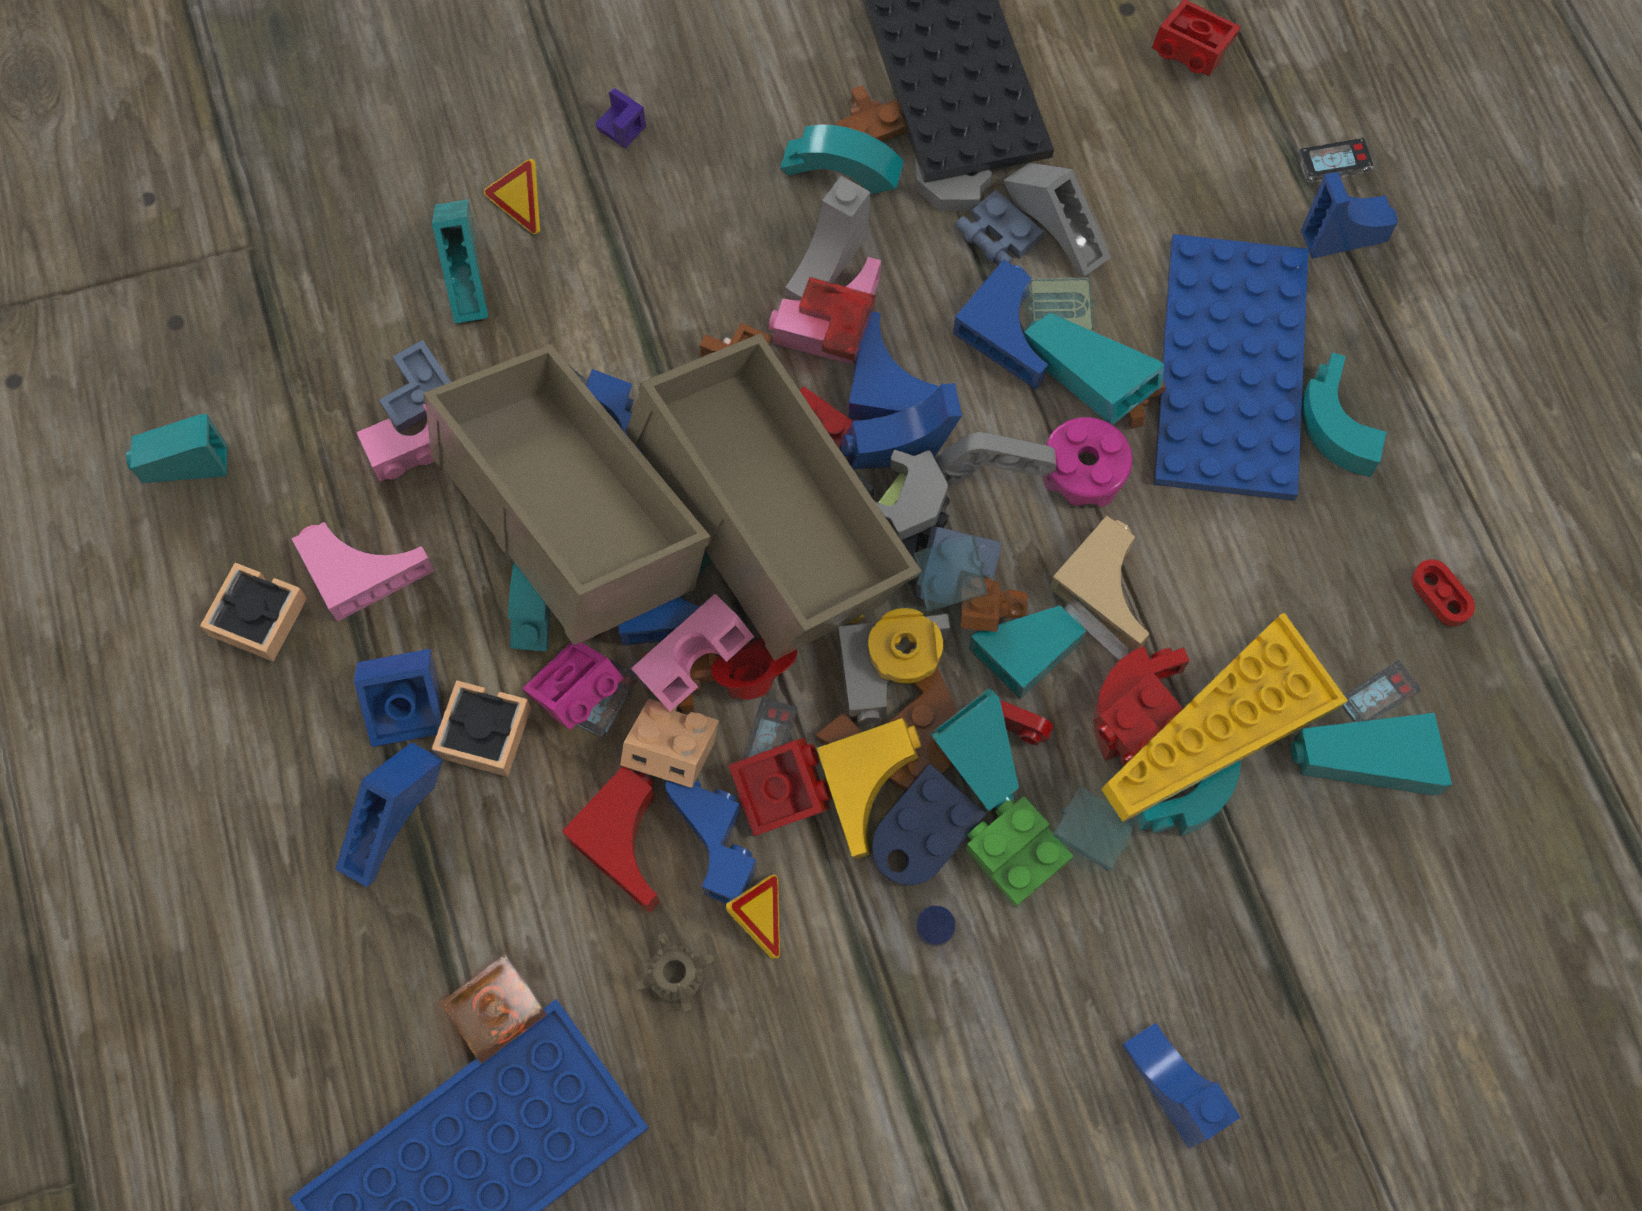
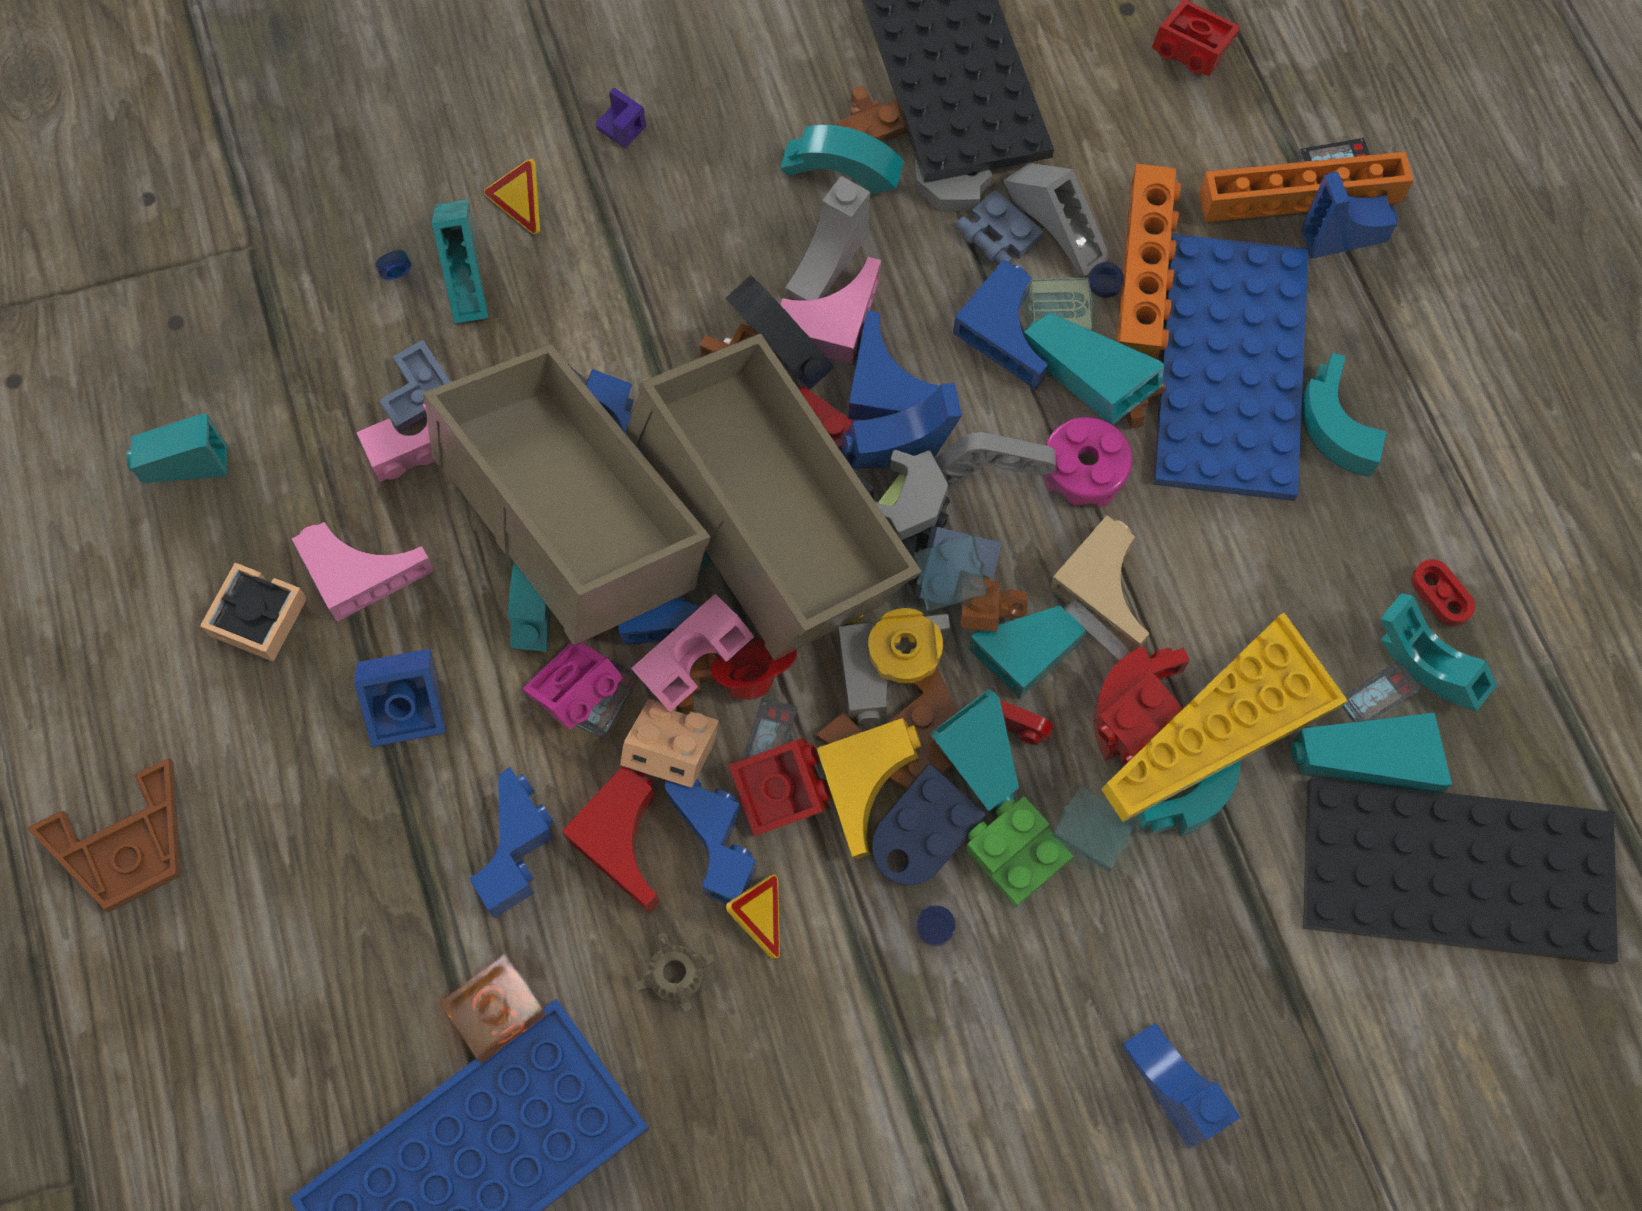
blue arch [335,742,443,887] -> none
piece [432,680,531,777] -> none
clear red plate [799,277,876,361] -> none
none -> dark orange wing [27,758,181,912]
none -> clear blue tile [375,250,412,280]
none -> blue arch [469,767,554,918]
none -> black arch [725,275,834,390]
none -> clear blue tile [1088,262,1124,298]
none -> orange brick [1116,163,1181,359]
none -> orange brick [1199,152,1414,223]
none -> black plate [1303,778,1618,964]
none -> teal arch [1380,593,1497,711]

